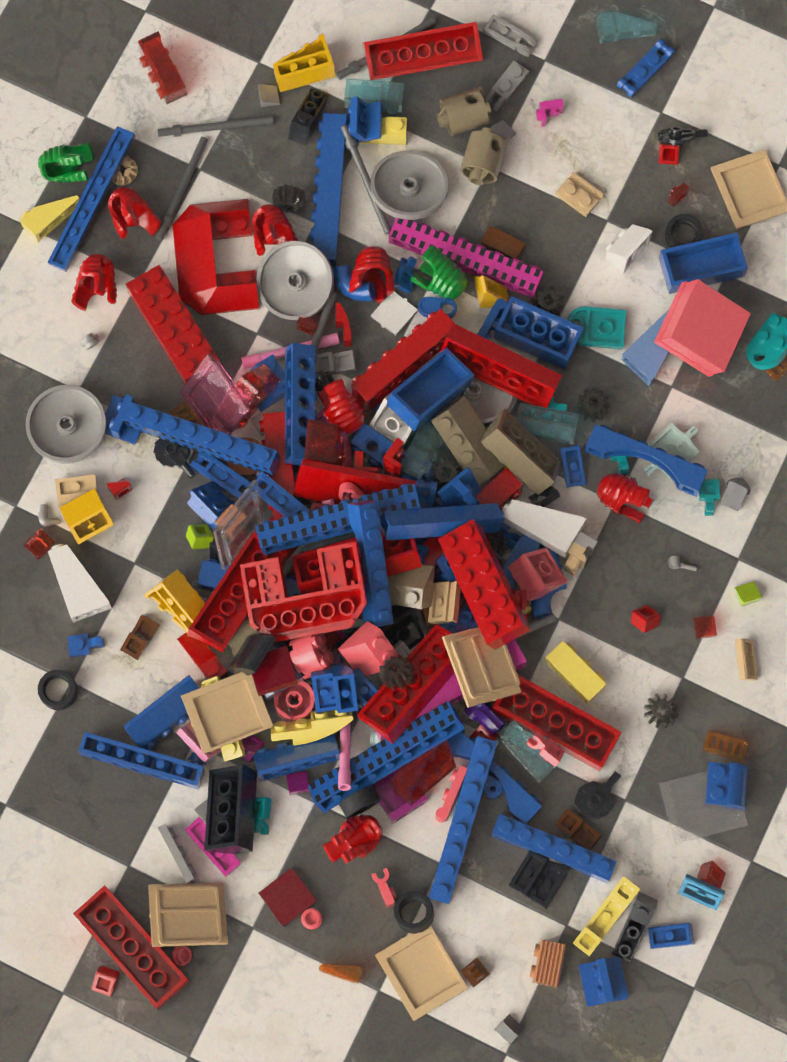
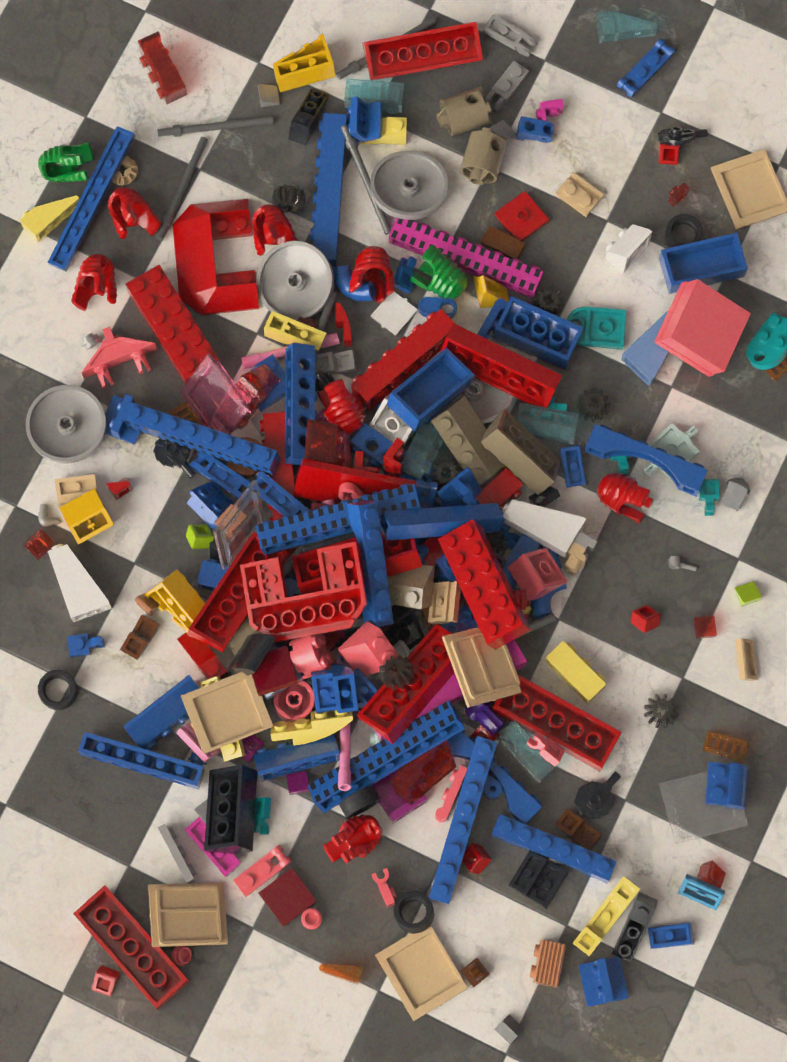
none -> coral connector [81,327,157,389]
none -> nougat slope [135,593,159,616]
none -> coral plate [233,845,292,897]
none -> light yellow slope [264,311,327,352]
none -> red slope [462,843,492,874]
none -> red plate [494,191,549,242]
none -> blue leg [516,116,554,143]

